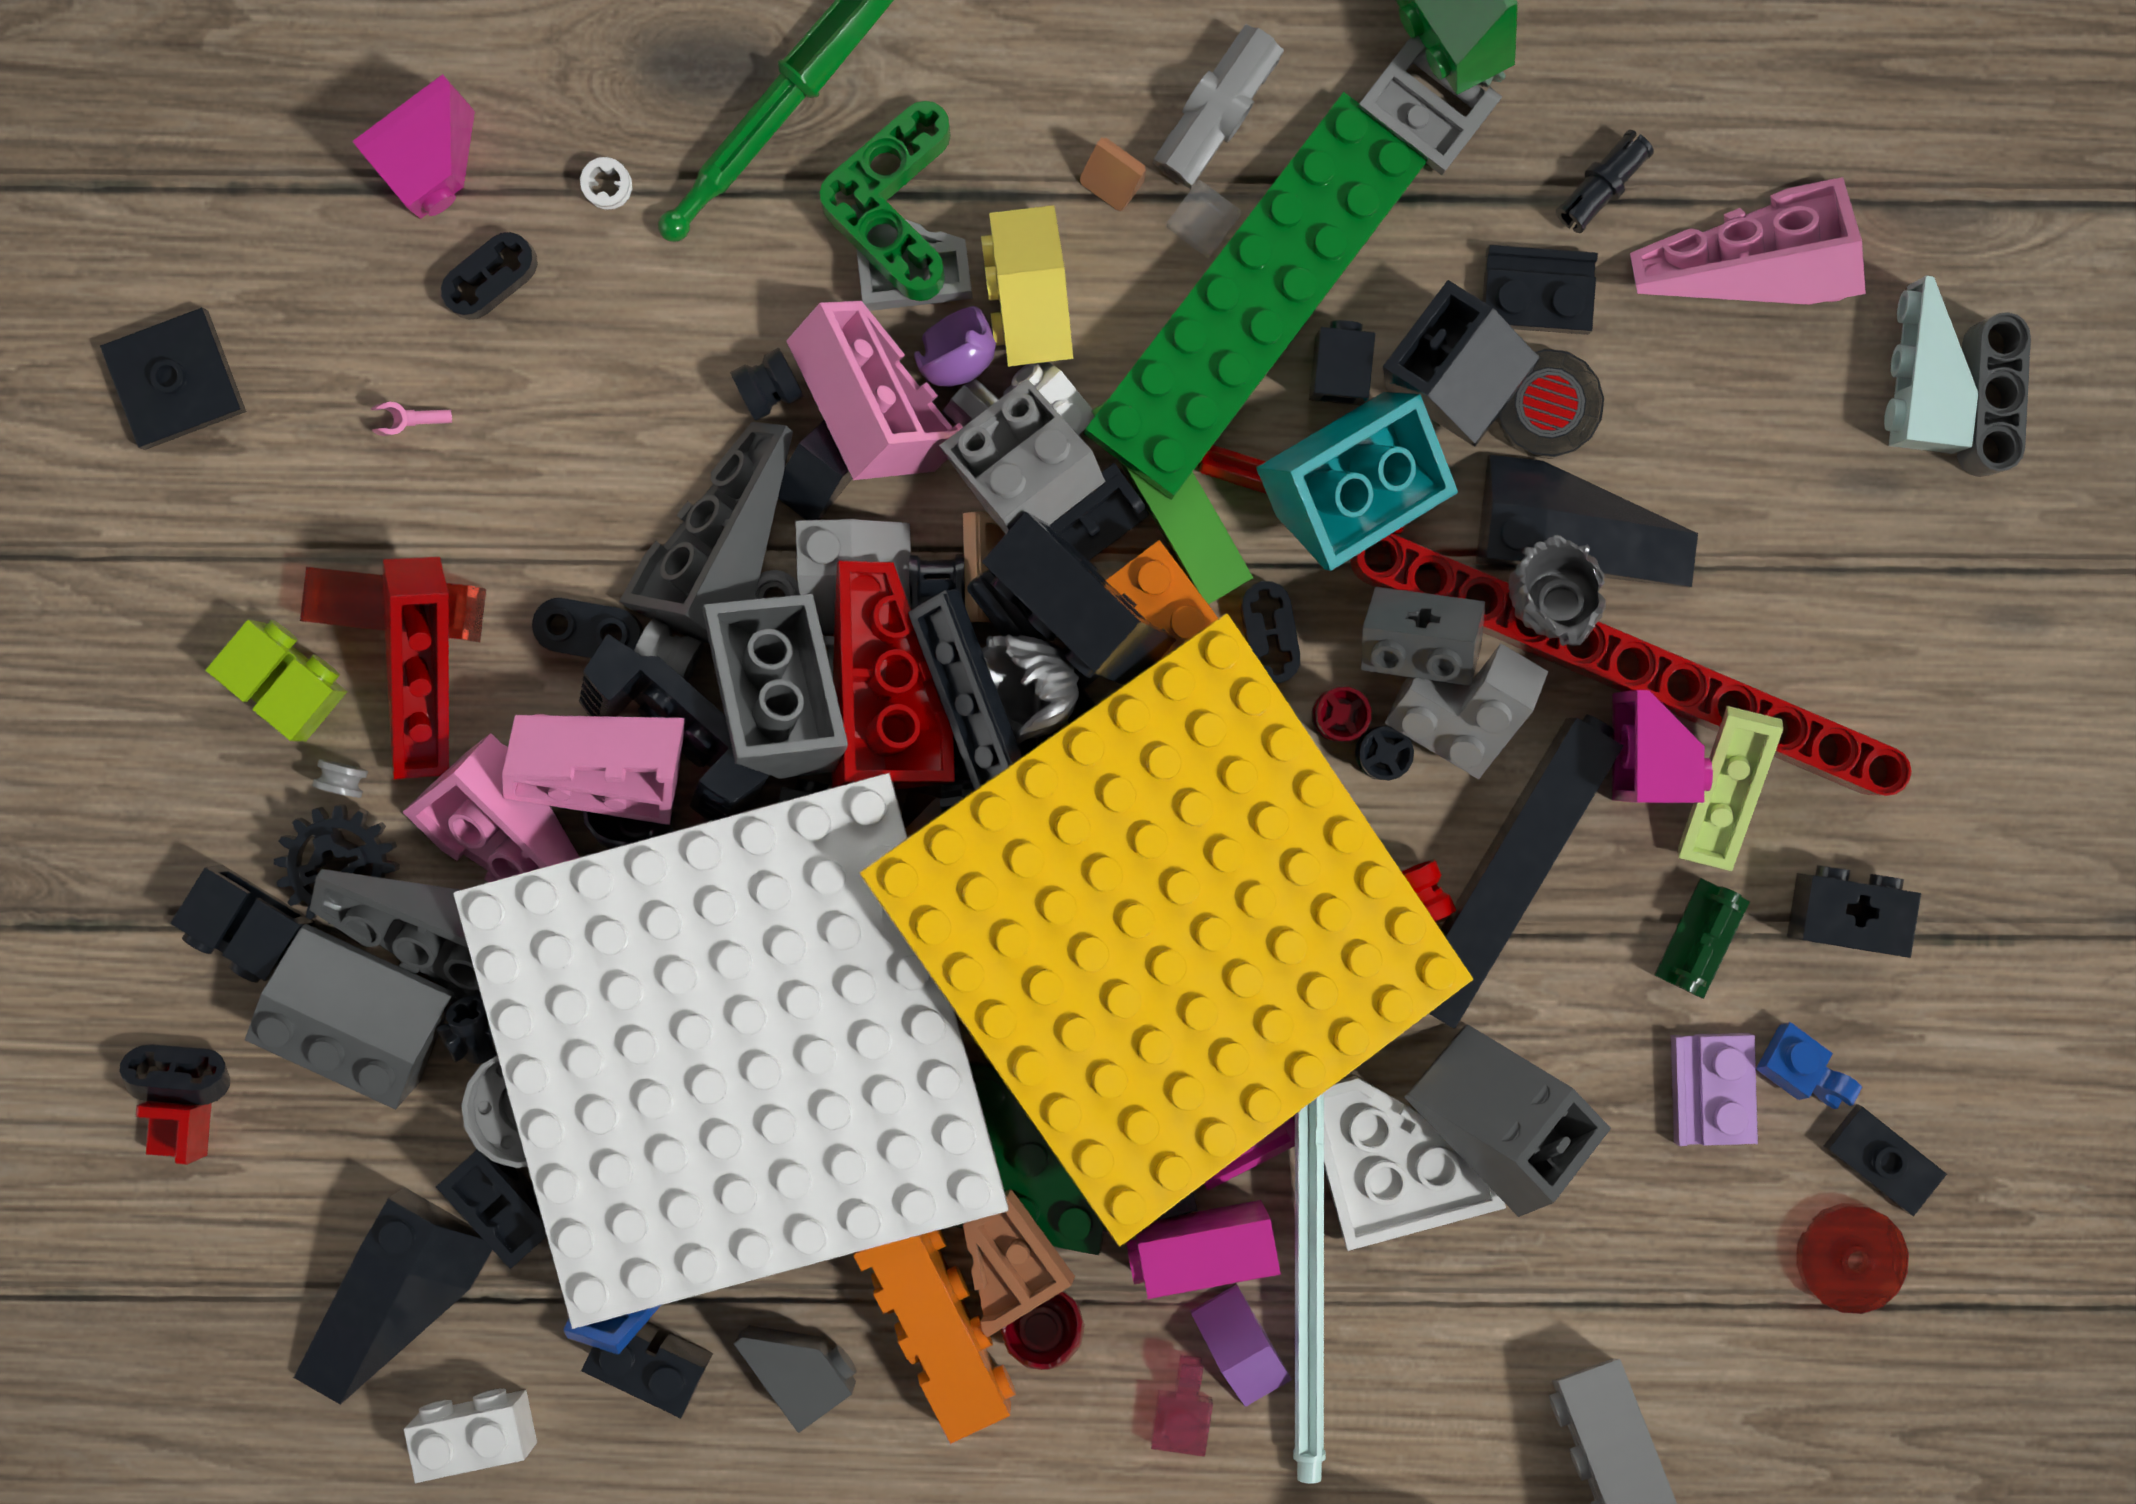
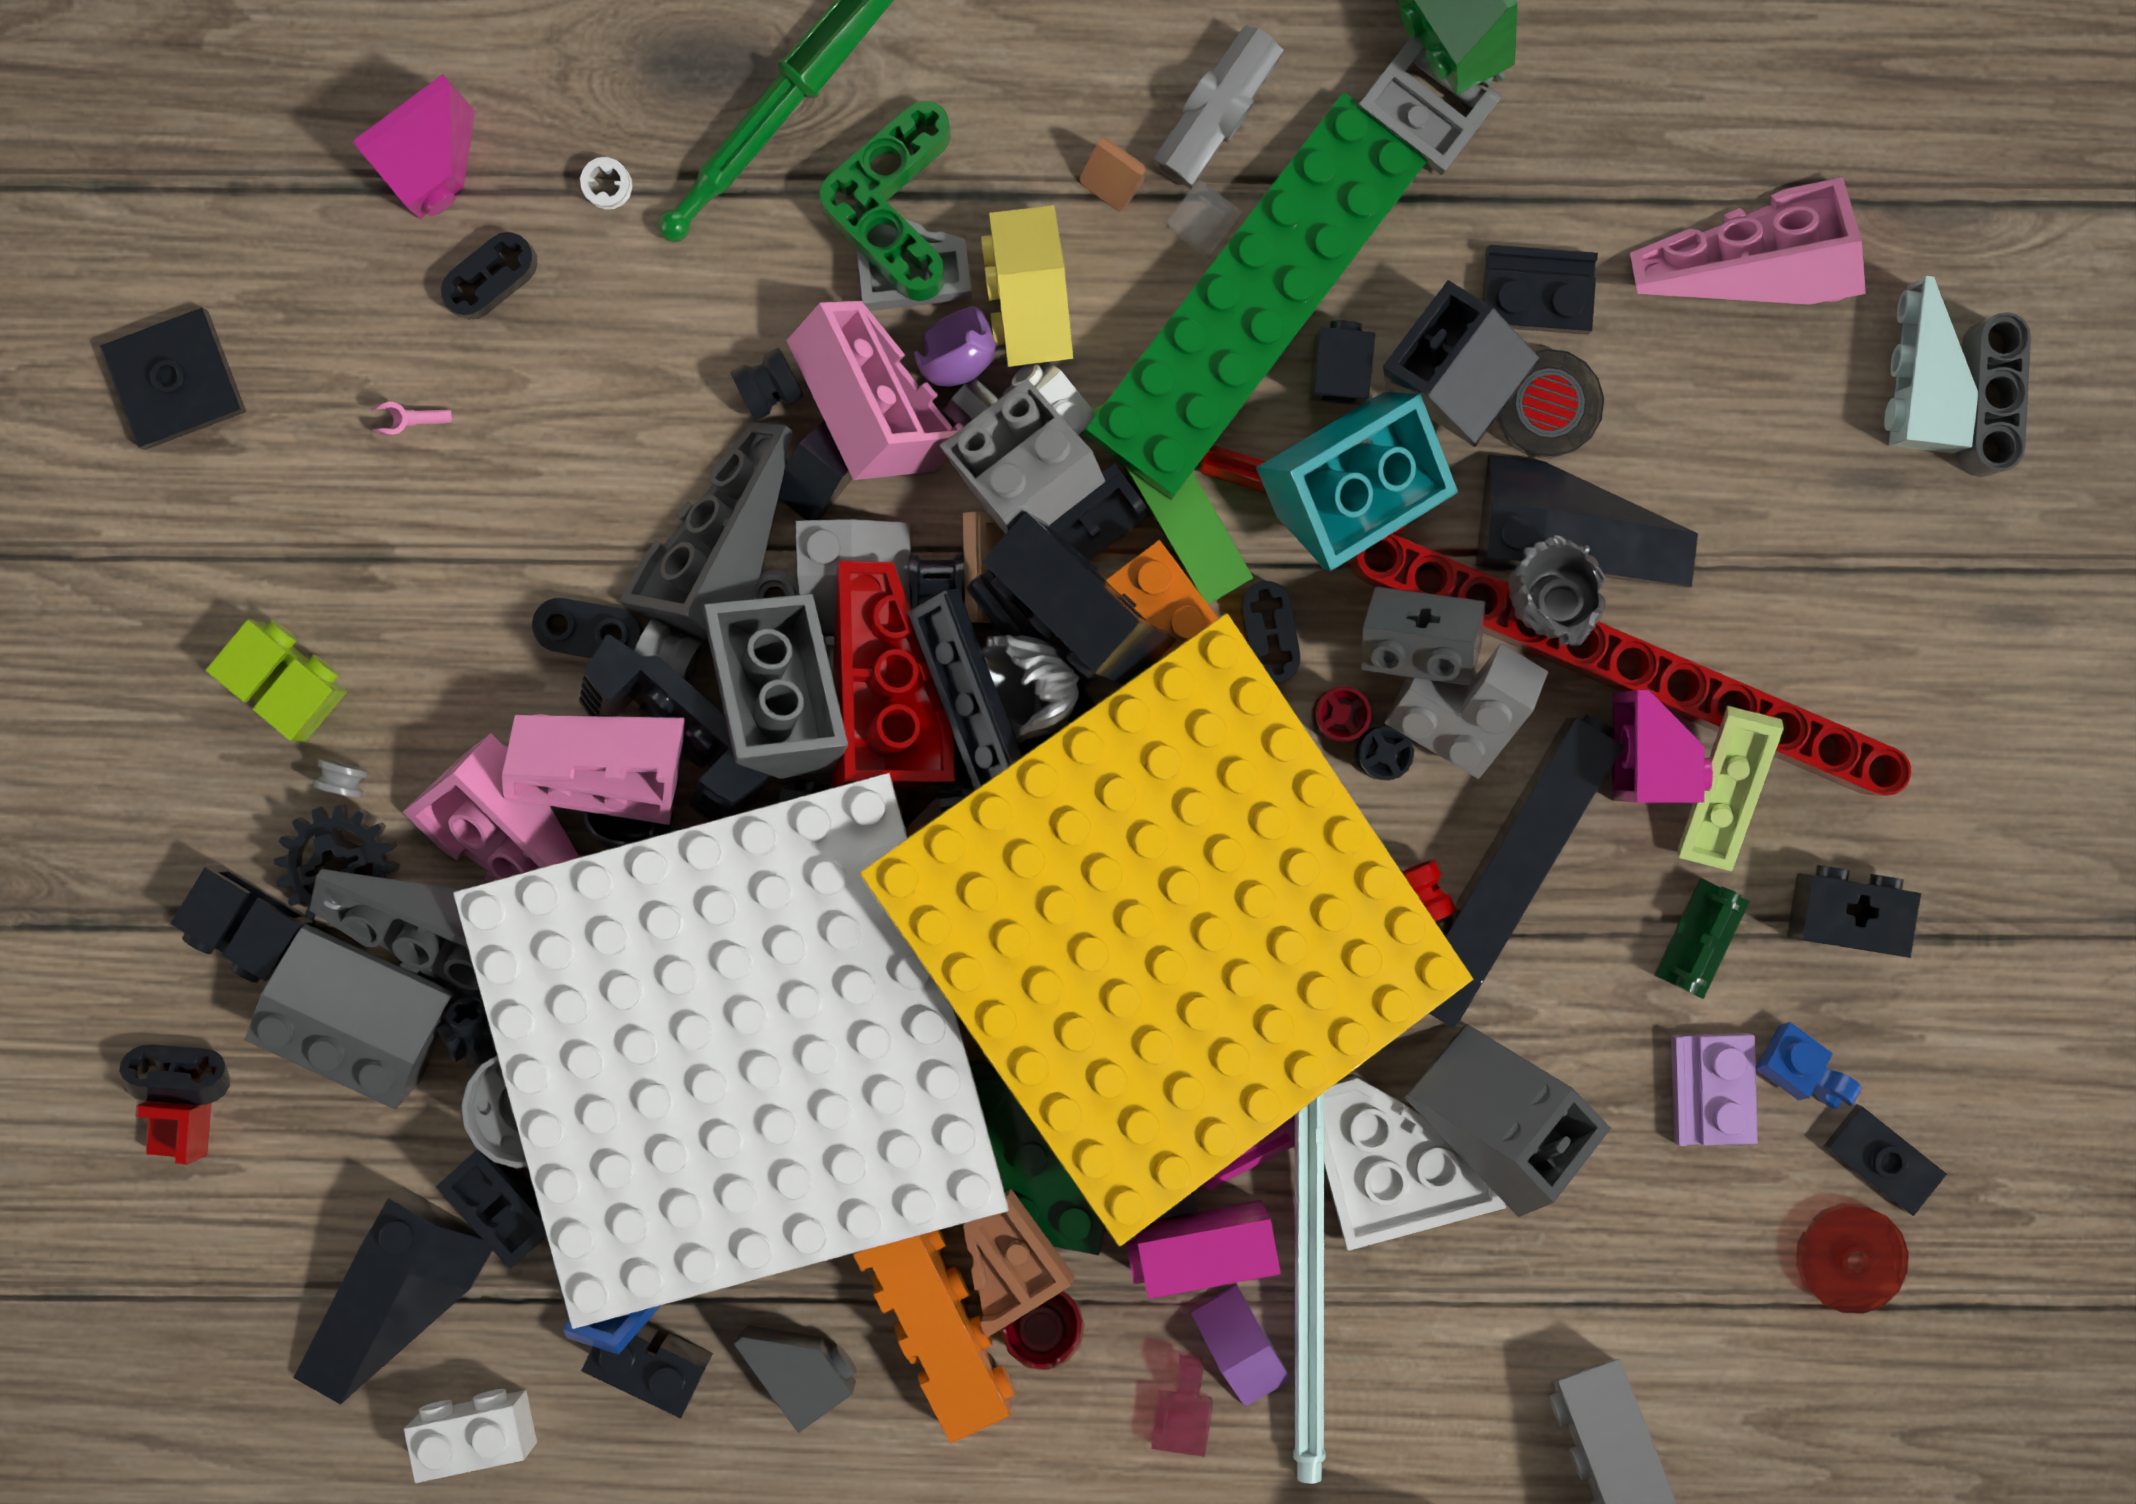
clear red slope [300,567,486,643] -> none
red slope [383,556,449,779] -> none
black pin [1556,130,1654,234] -> none

